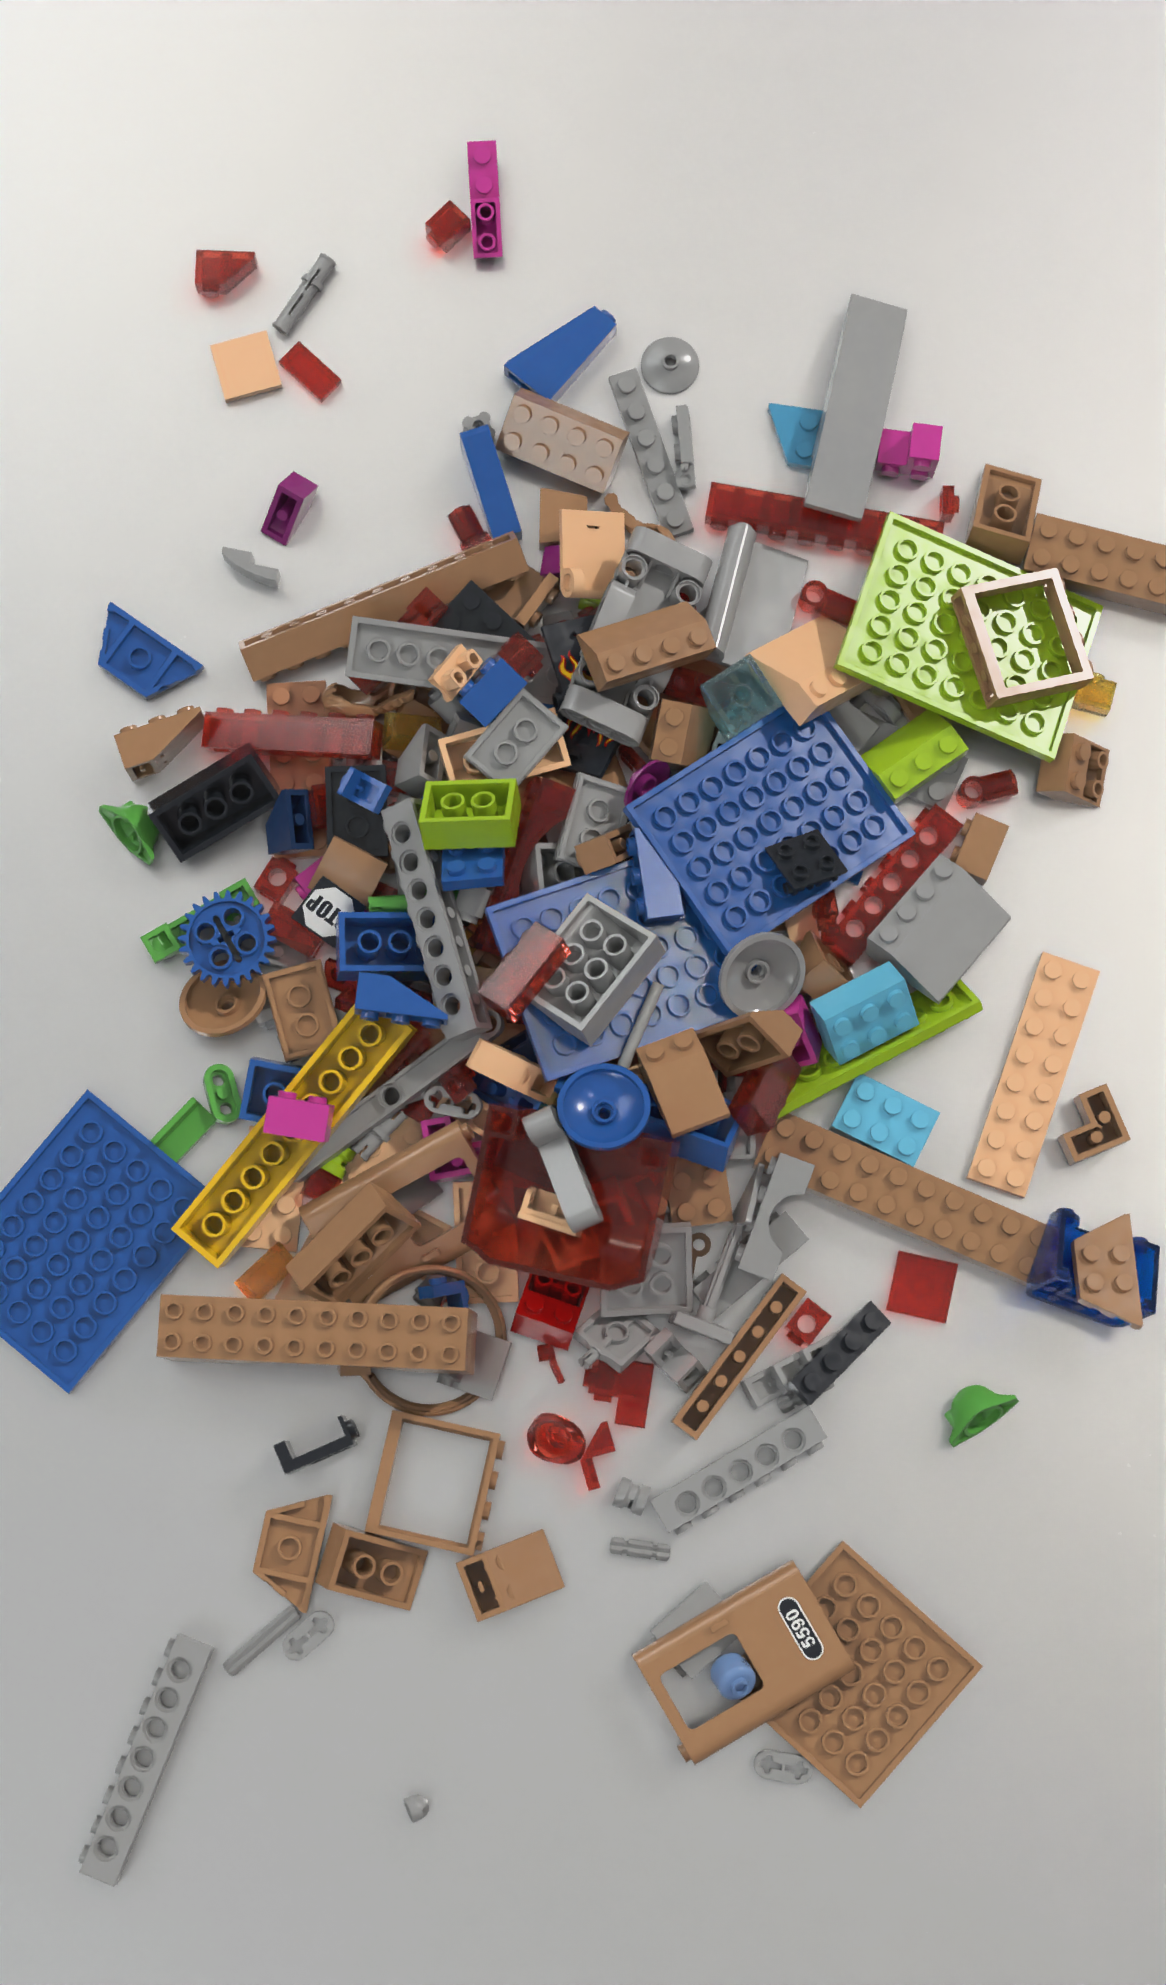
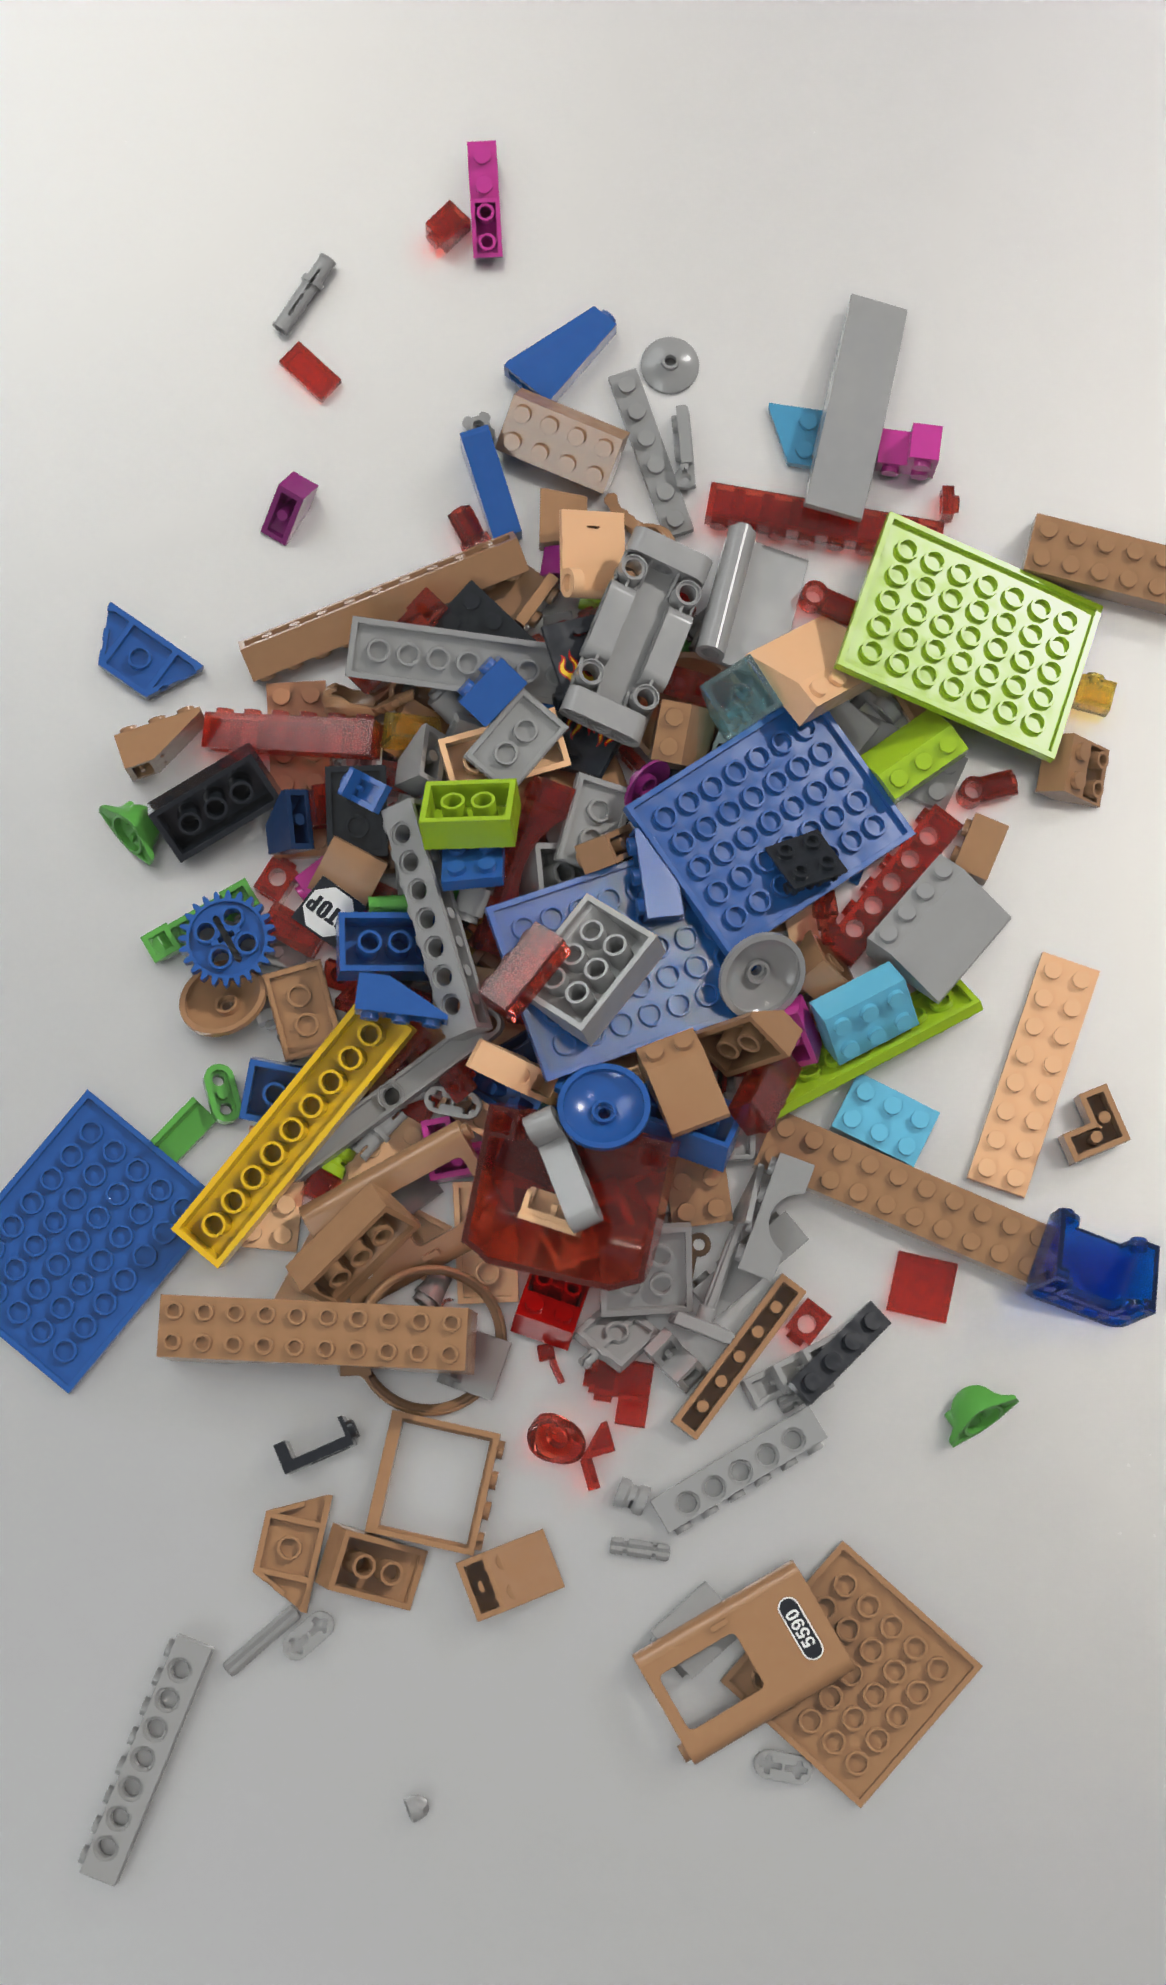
clear red slope [195,250,258,298] -> none
light nougat tile [210,330,282,403] -> none
light grey slope [222,547,281,588] -> none
clear orange tile [234,1242,294,1299] -> none
dark pink brick [263,1090,335,1143] -> none
blue bracket [418,1277,469,1308] -> none
light nougat hips [428,644,483,702] -> none
clear red brick [496,631,544,679] -> none
medium nougat slope [576,601,717,692] -> none
light grey bar [617,981,664,1069] -> none
medium blue head [710,1653,756,1700] -> none
medium nougat window [950,568,1094,709] -> none
medium nougat slope [965,463,1042,565] -> none
medium nougat wing [1070,1214,1143,1330] -> none

